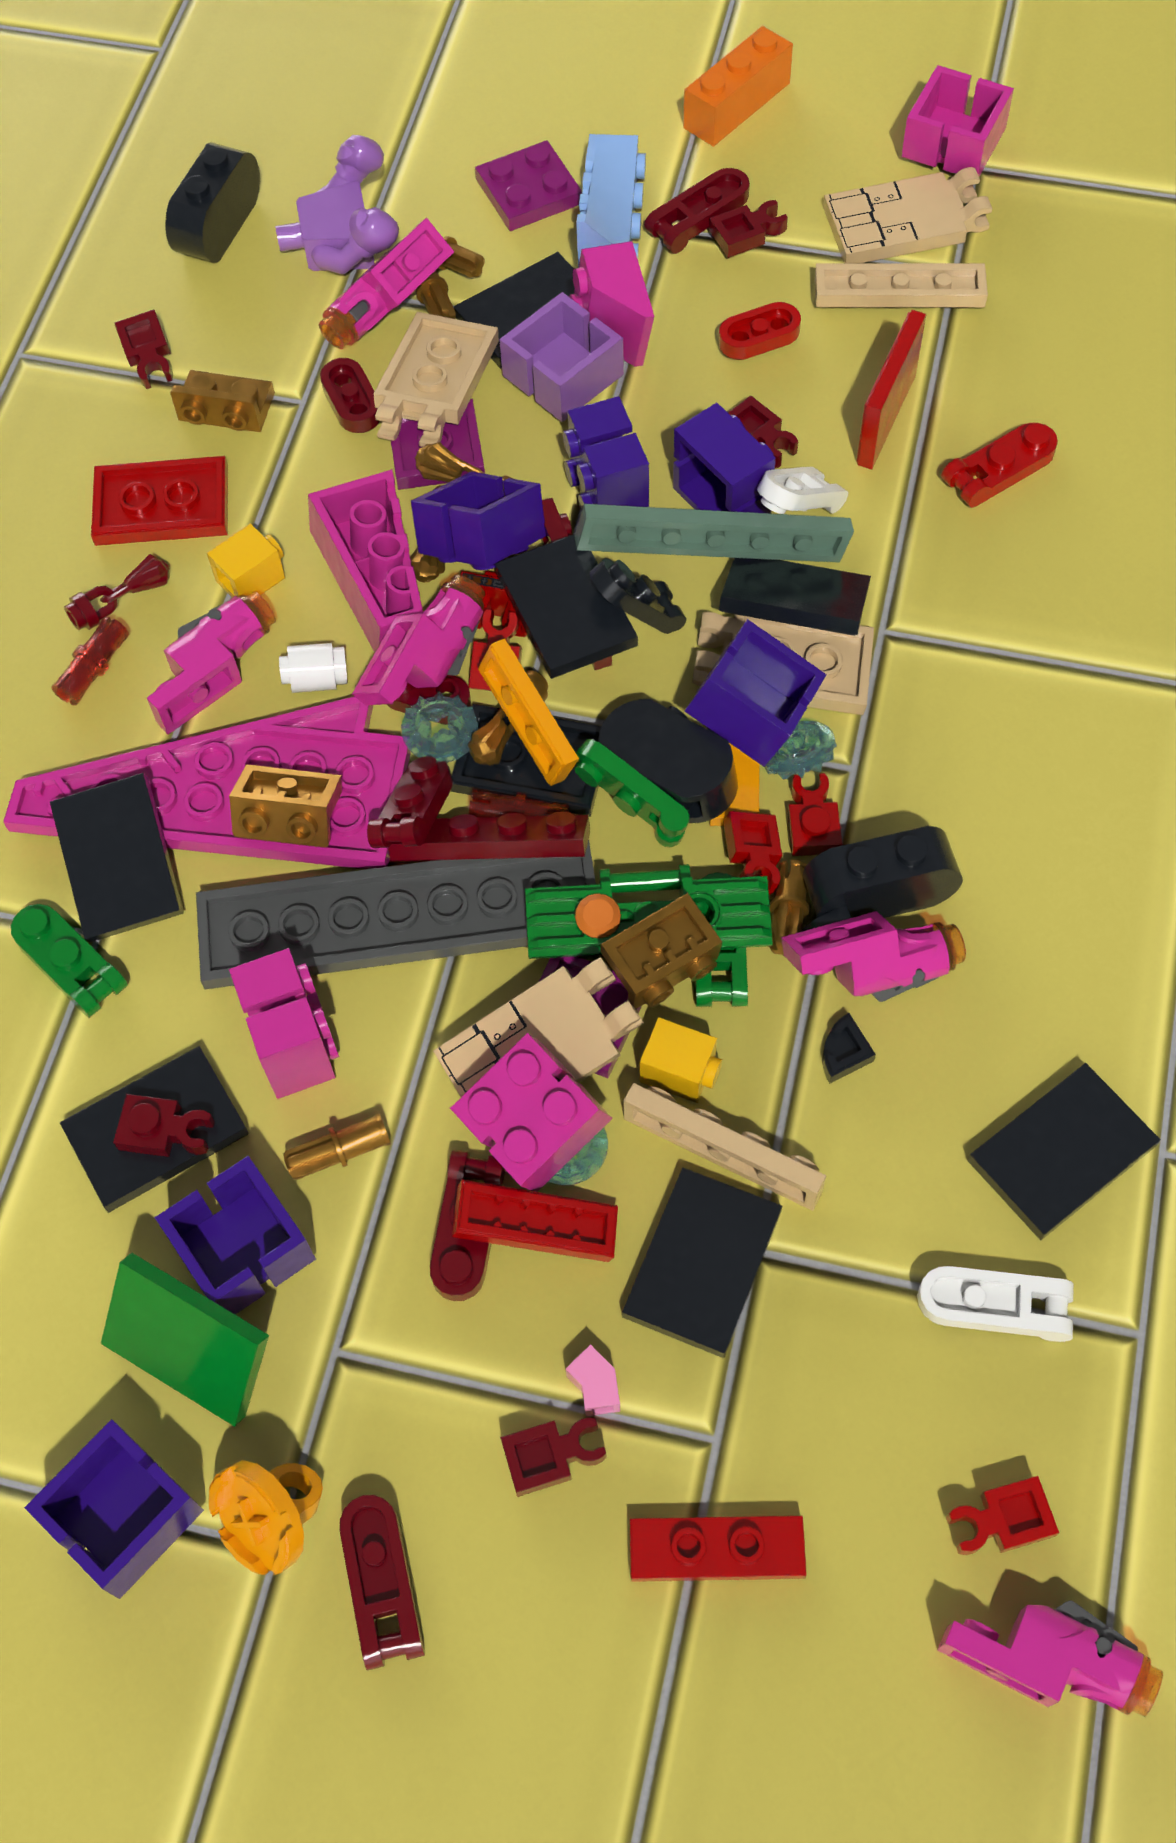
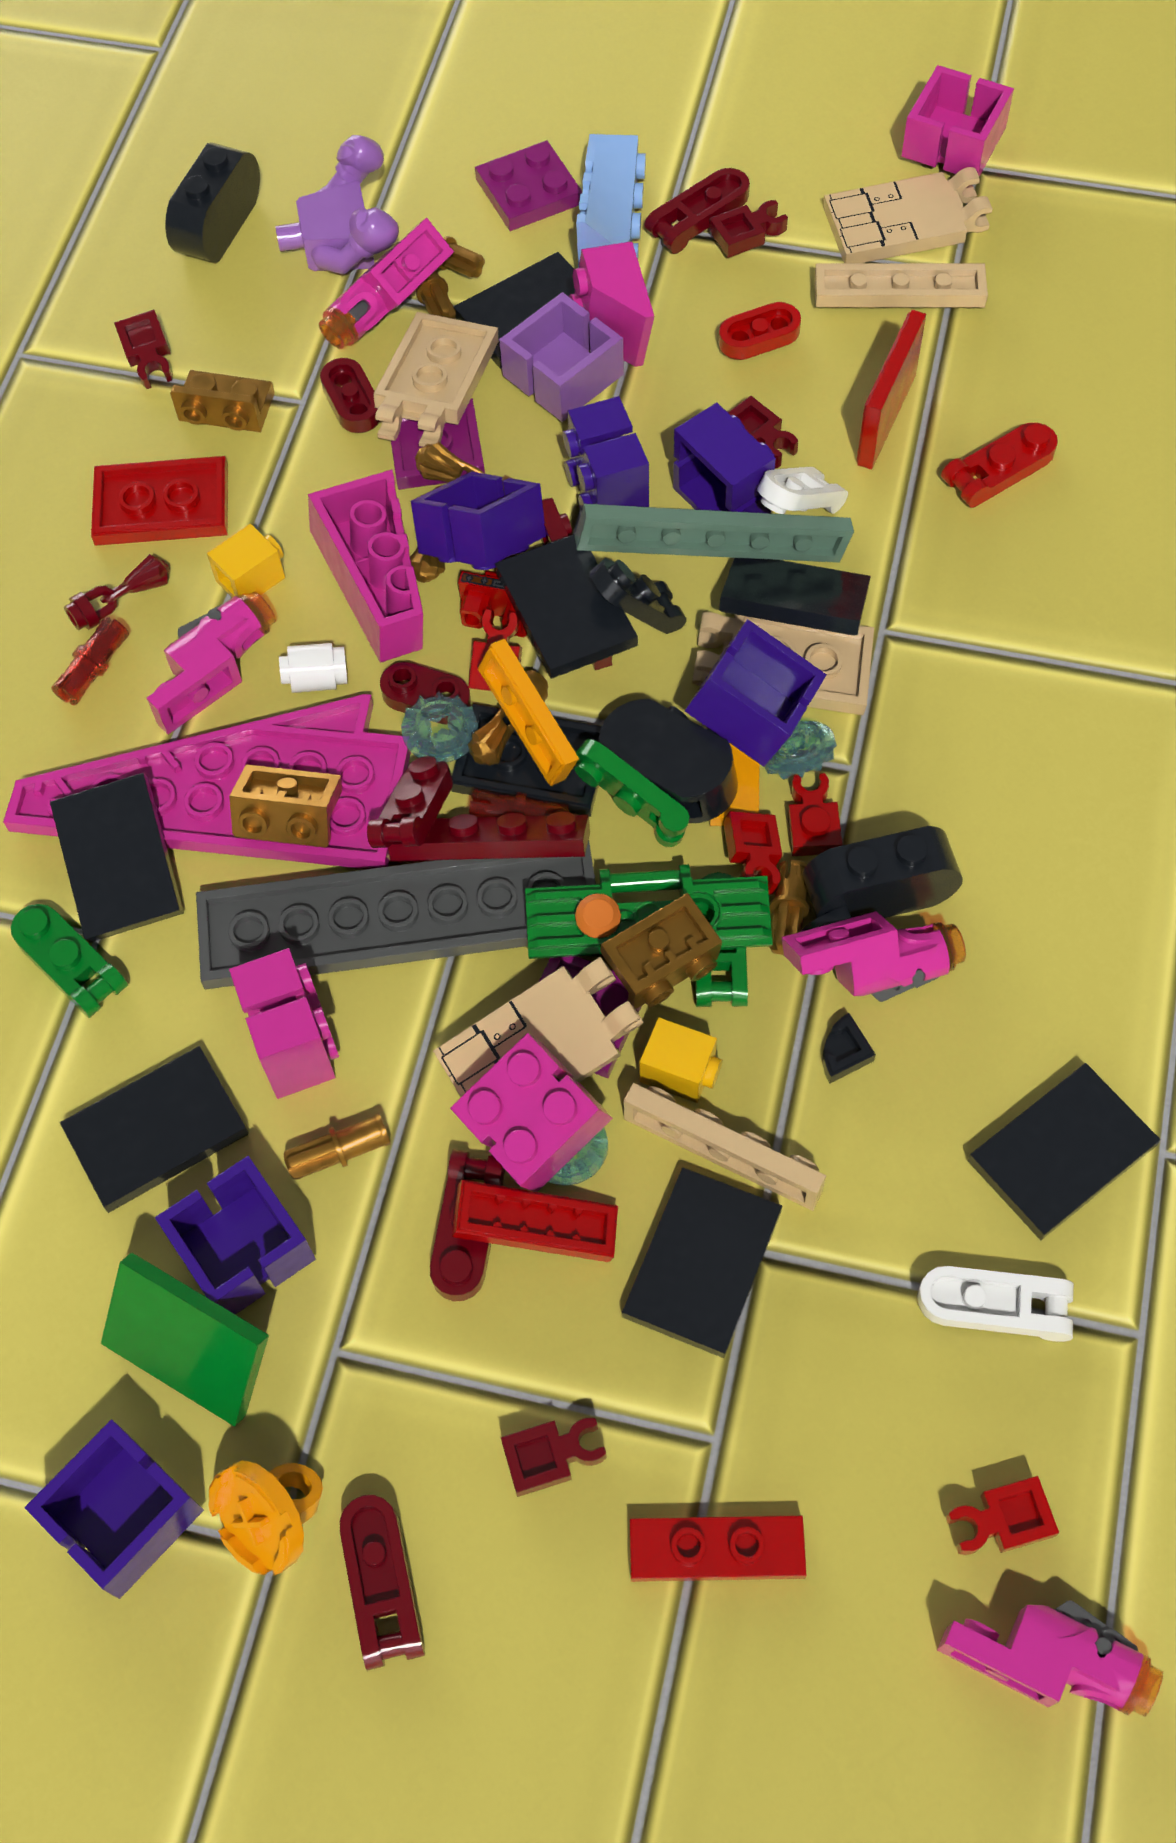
dark red plate [113,1094,215,1157] -> none
dark pink plate [352,575,485,705] -> none
bright pink piece [566,1344,620,1417] -> none
orange brick [684,26,793,147] -> none

